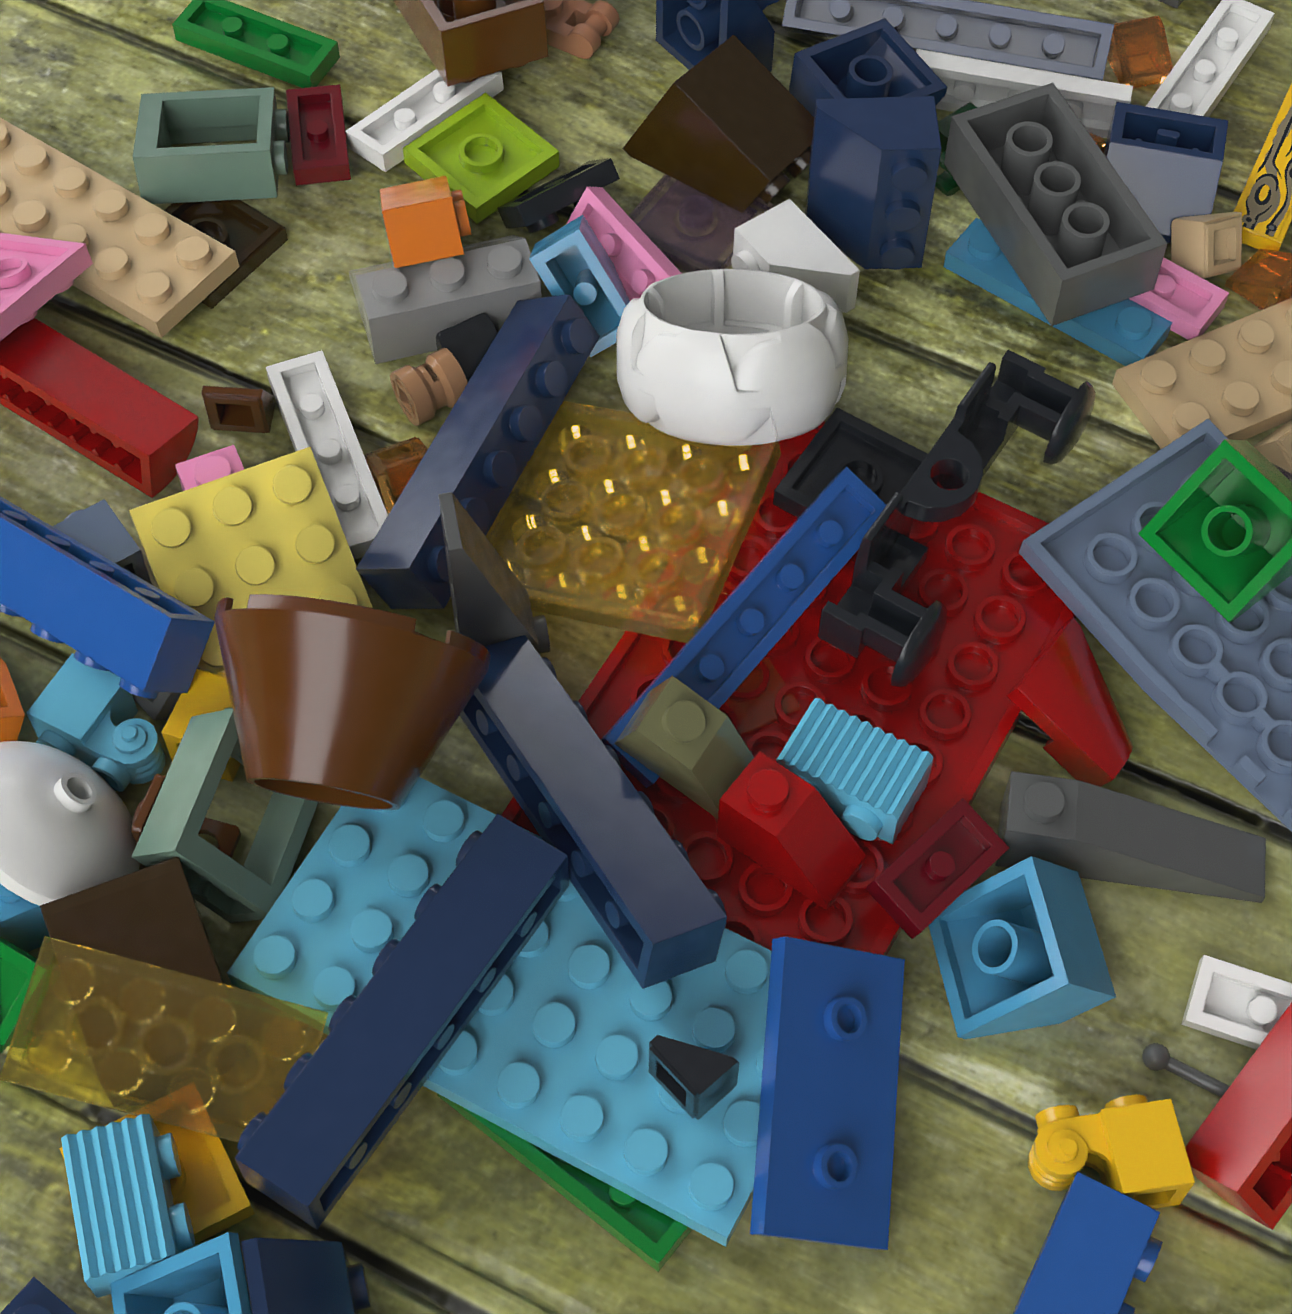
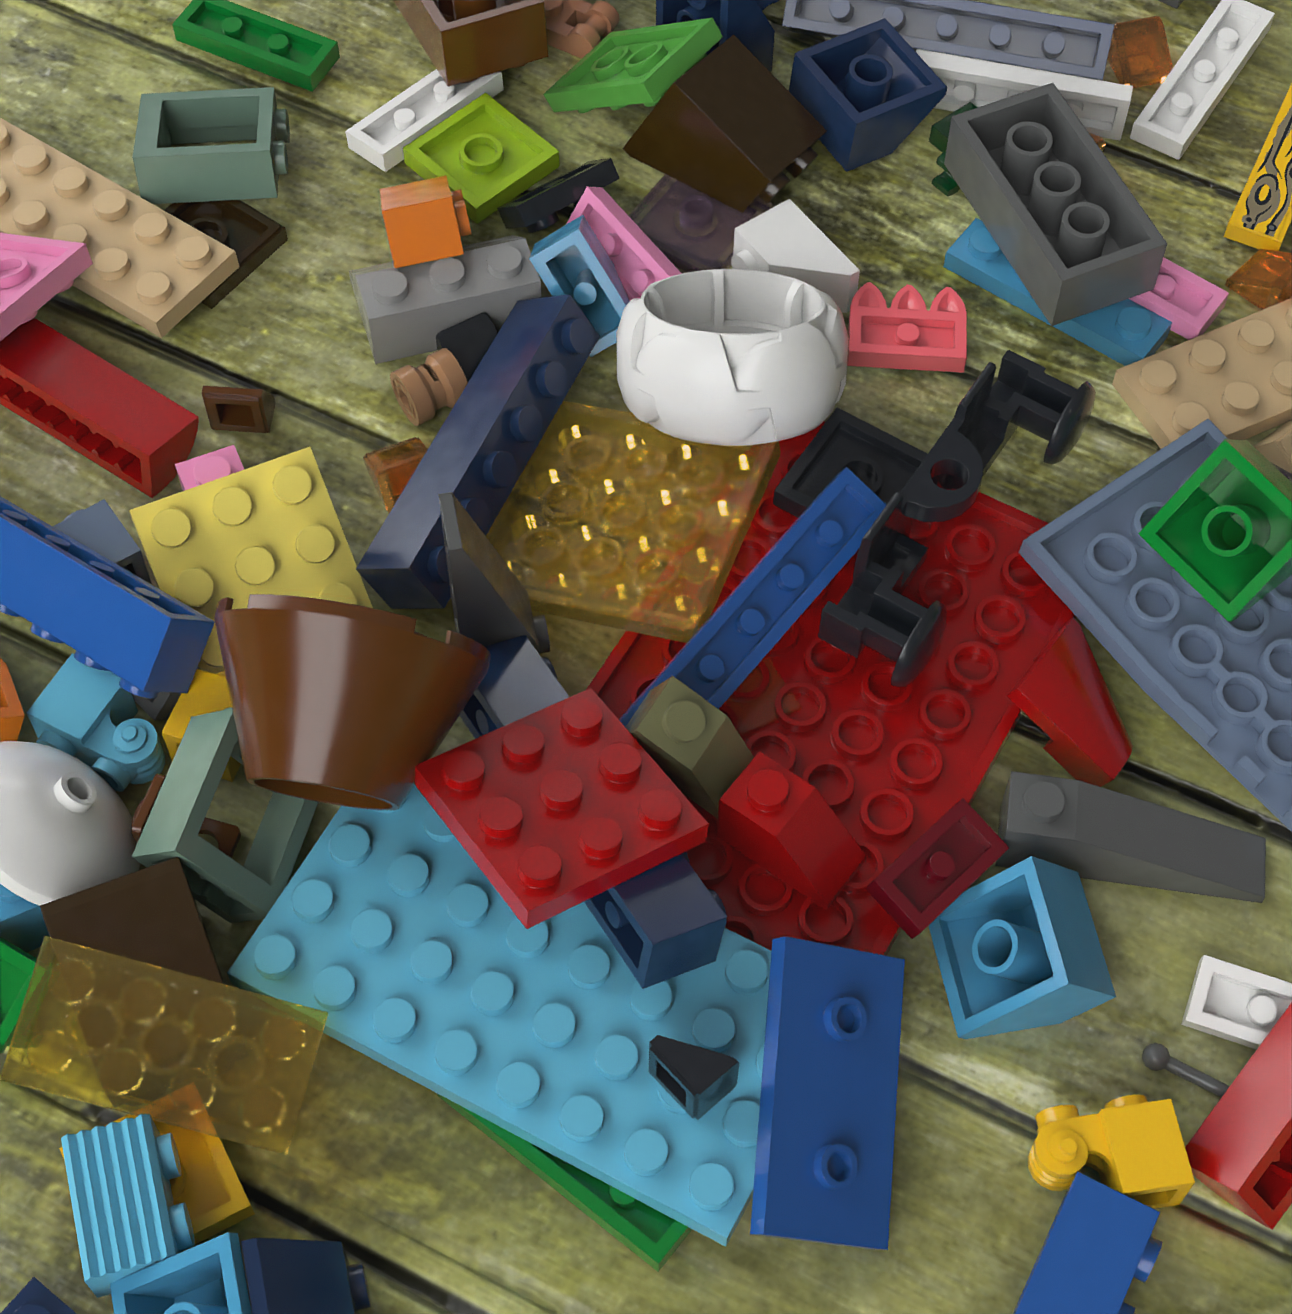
dark blue brick [235,813,569,1229] -> none
white plate [266,350,388,559] -> none
dark red plate [286,84,351,186] -> none
medium azure brick [776,698,934,844] -> none
dark blue slope [805,96,942,270] -> none
slope [1104,102,1229,244] -> none
tan slope [1171,212,1242,279] -> none
none -> red plate [414,688,709,929]
none -> bright green plate [543,18,723,113]
none -> coral plate [847,282,967,373]

